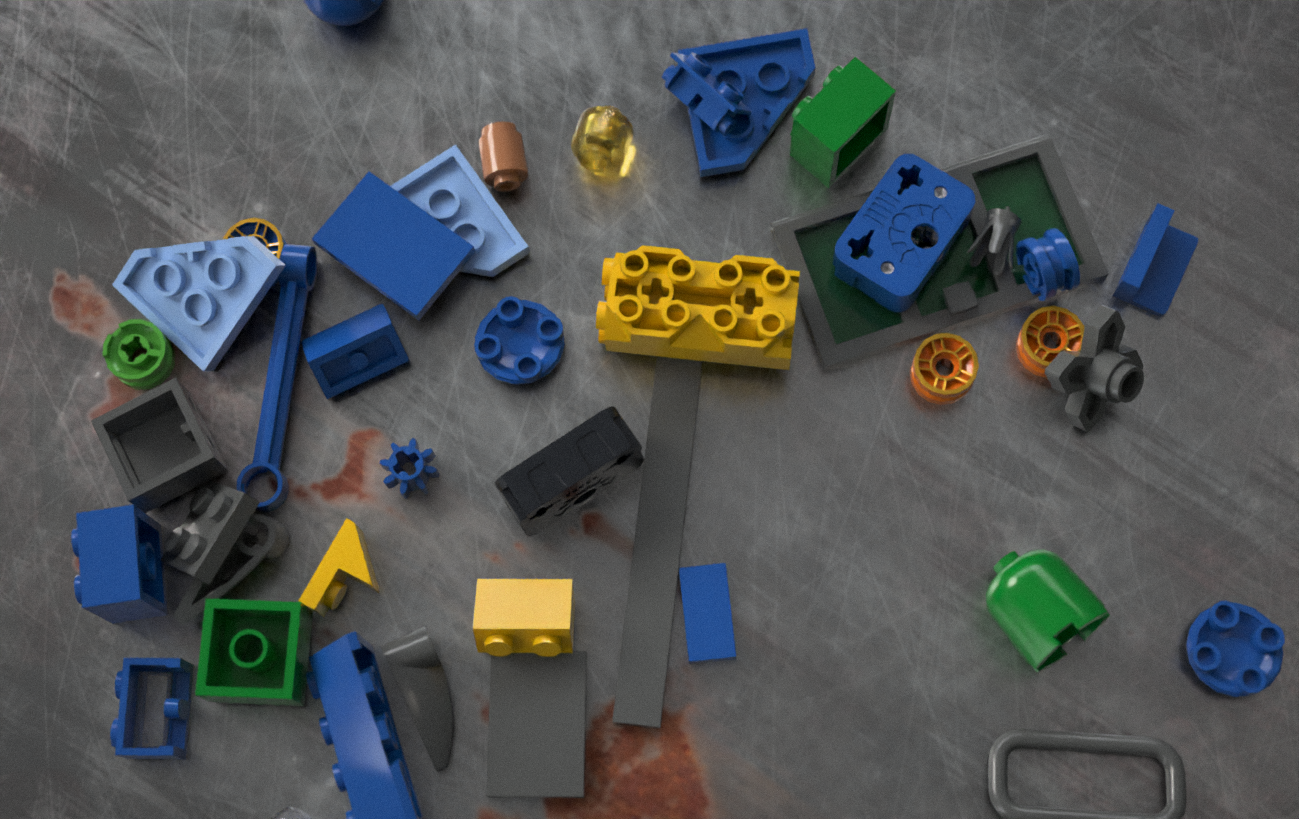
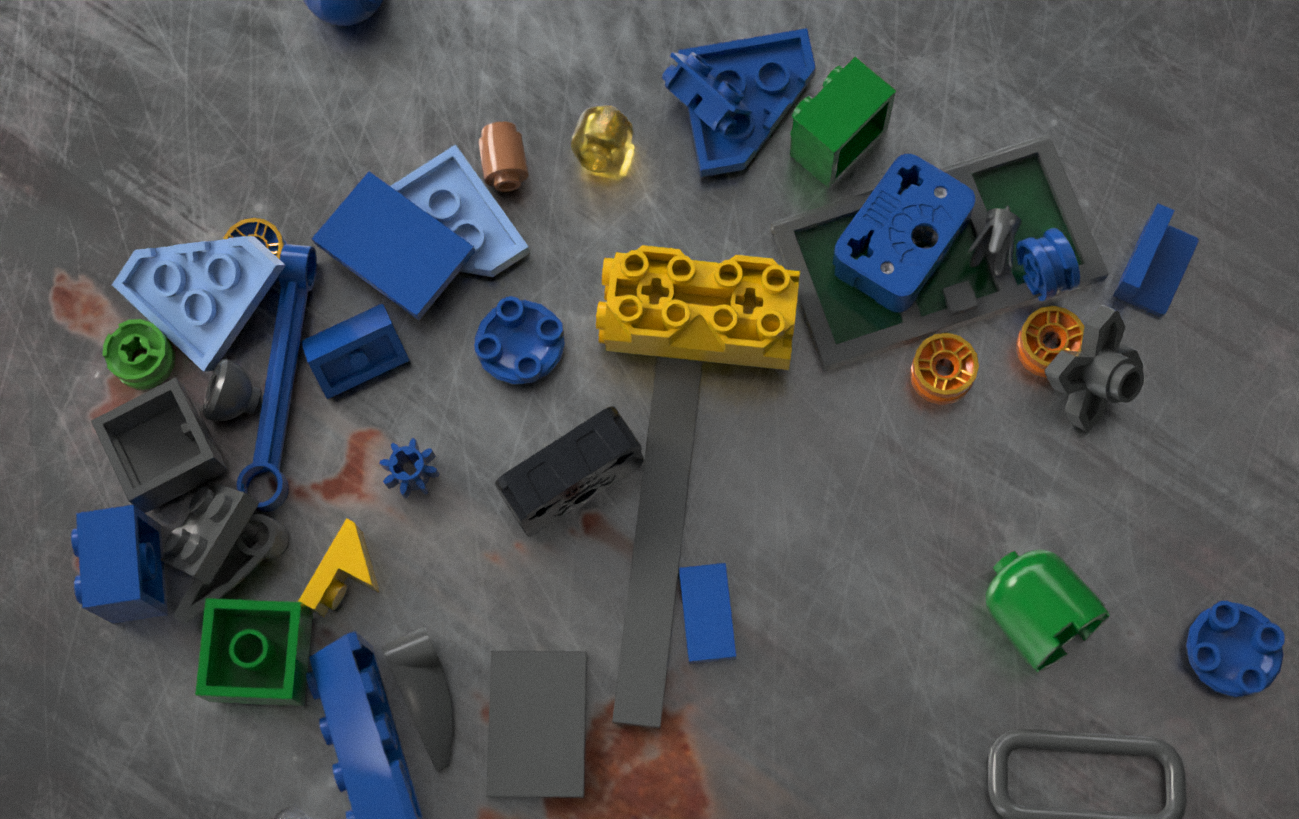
blue window [110,658,194,760] -> none
yellow brick [473,579,575,657] -> none
none -> dark grey brick [202,358,261,421]

